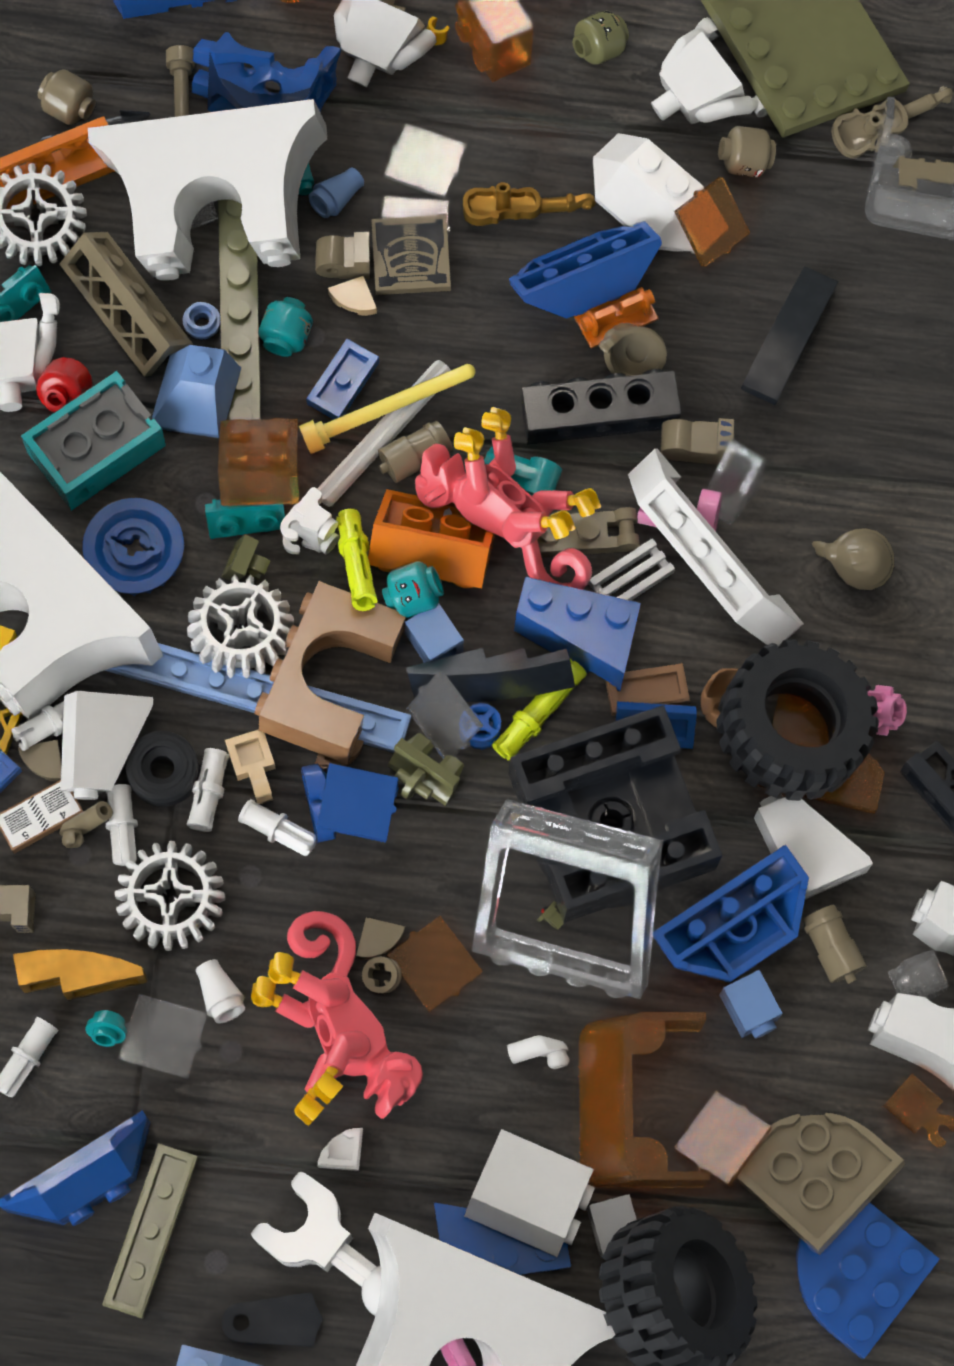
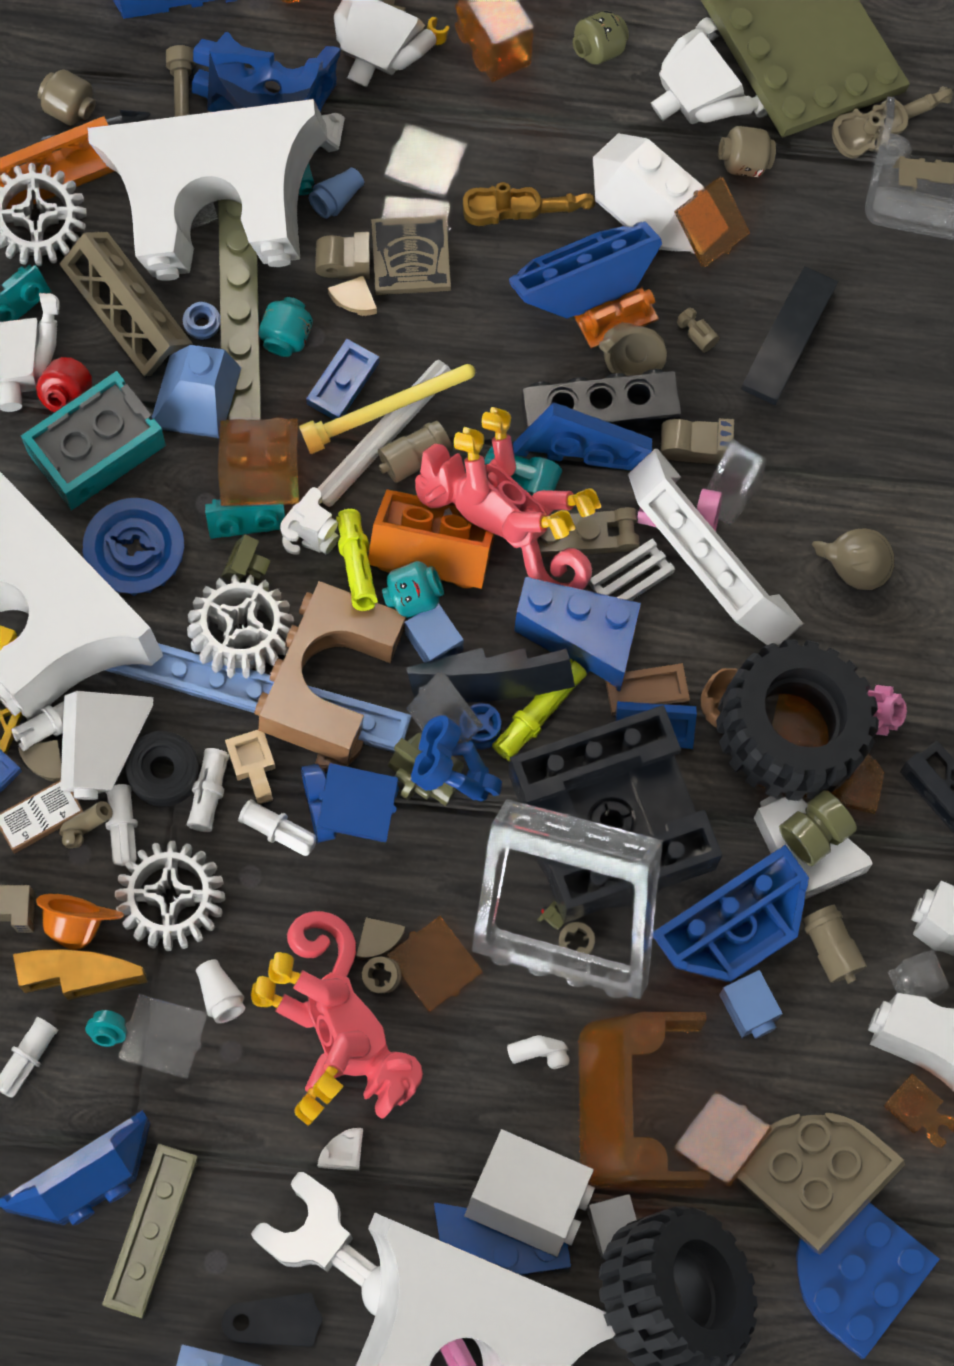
none -> orange piece [36,894,125,950]
none -> white tile [320,113,345,152]
none -> blue piece [411,715,502,801]
none -> blue wing [513,402,652,470]
none -> dark tan bush [558,922,595,960]
none -> dark tan piece [677,308,720,353]
none -> olive wheel [779,790,857,867]

